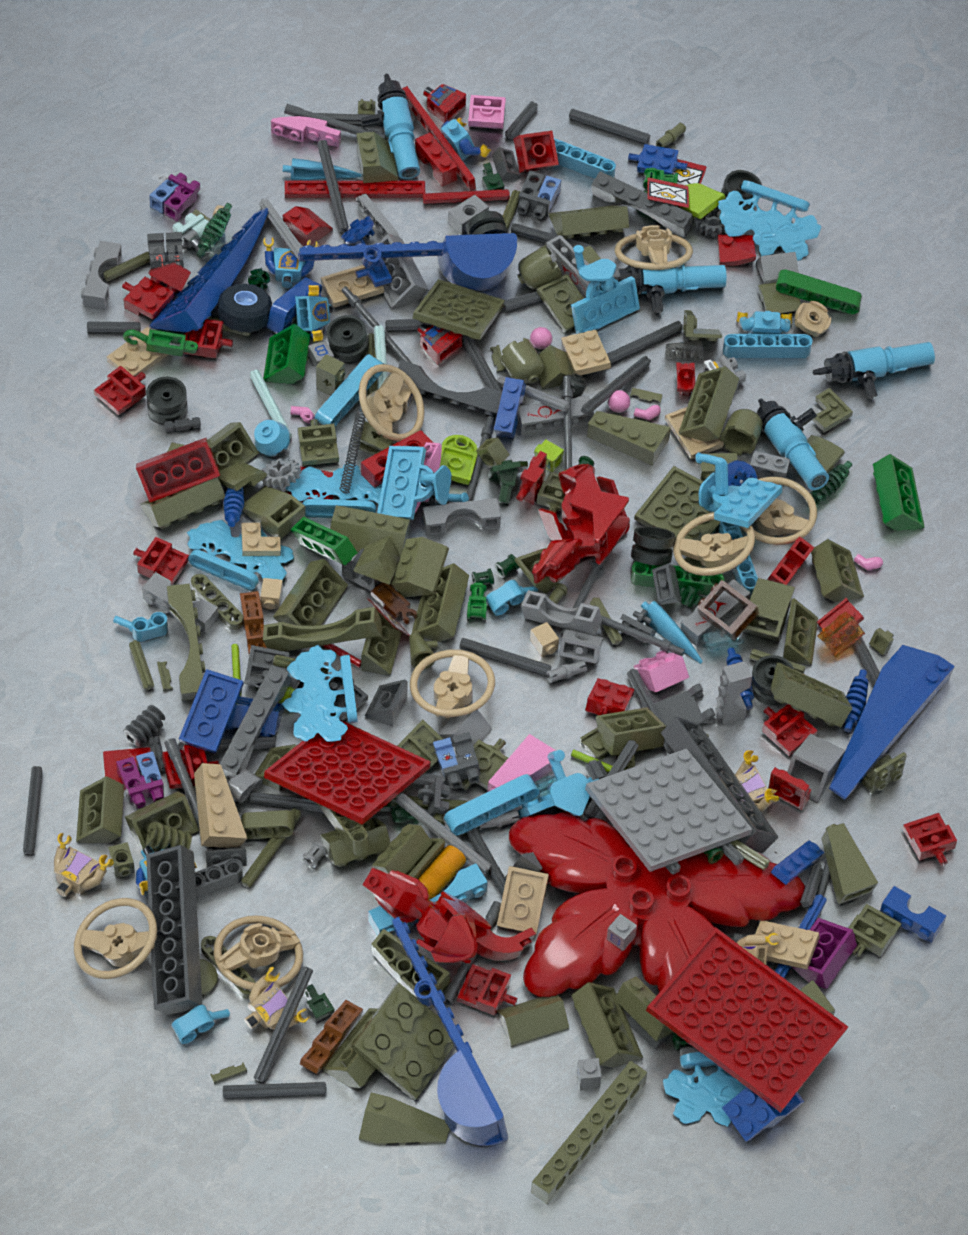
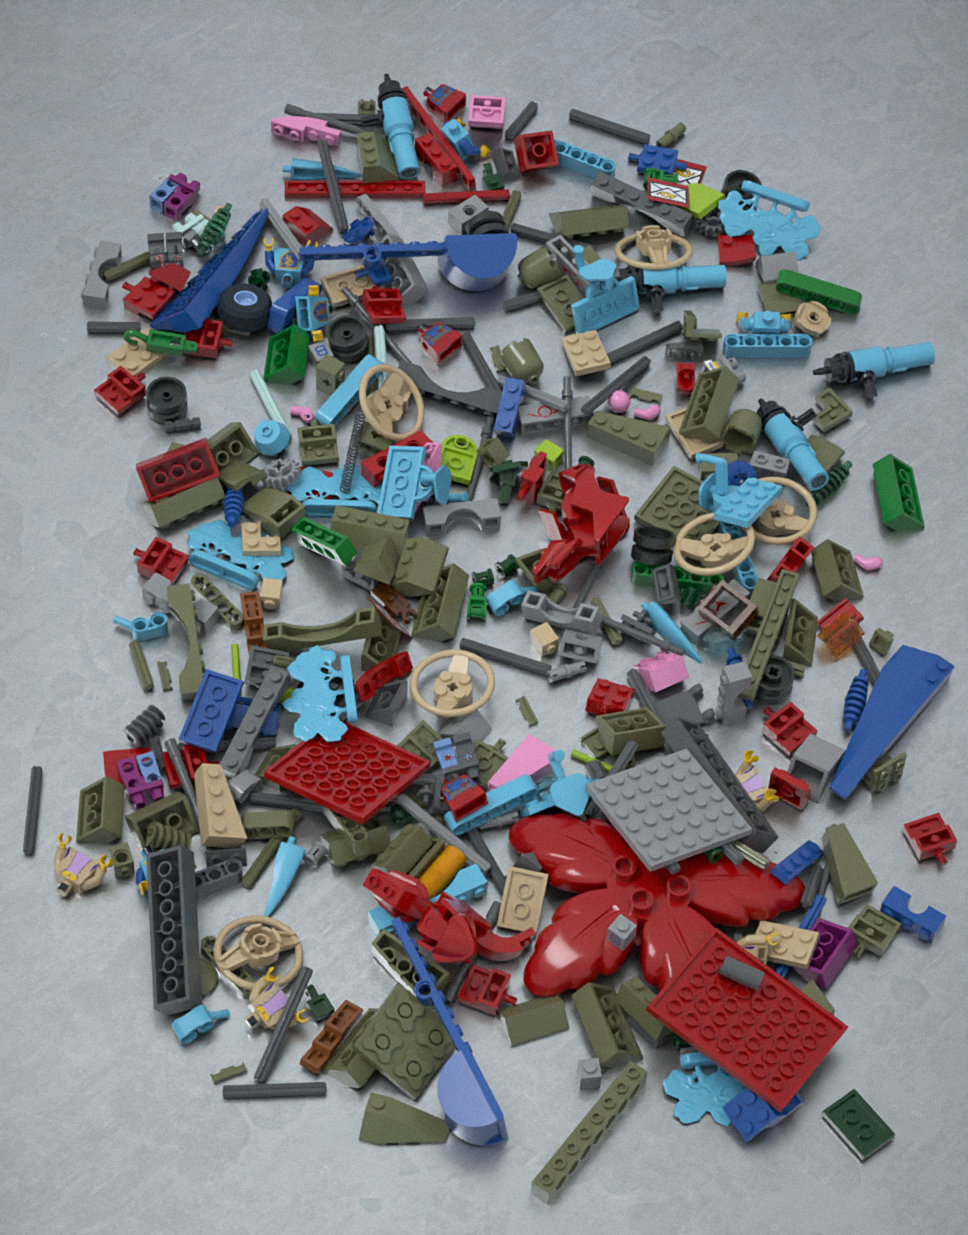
tan piece [74,898,157,979] -> none
olive slope [273,559,348,626] -> none
red bar [322,644,361,668] -> none
olive piece [409,632,438,669] -> none
olive piece [413,279,505,340] -> none
dark grey hips [518,171,561,219] -> none
bright pink piece [530,327,553,350] -> none
olive slope [538,345,574,390] -> none
pearl dark grey head [559,373,587,398] -> none
olive slope [771,662,852,727] -> none
none -> medium azure piece [264,836,306,917]
none -> red slope [355,651,413,703]
none -> red plate [361,285,407,324]
none -> red torso [441,774,488,822]
none -> olive piece [516,695,538,727]
none -> dark grey brick [718,956,765,991]
none -> olive tile [737,569,800,701]
none -> dark green plate [822,1089,895,1160]

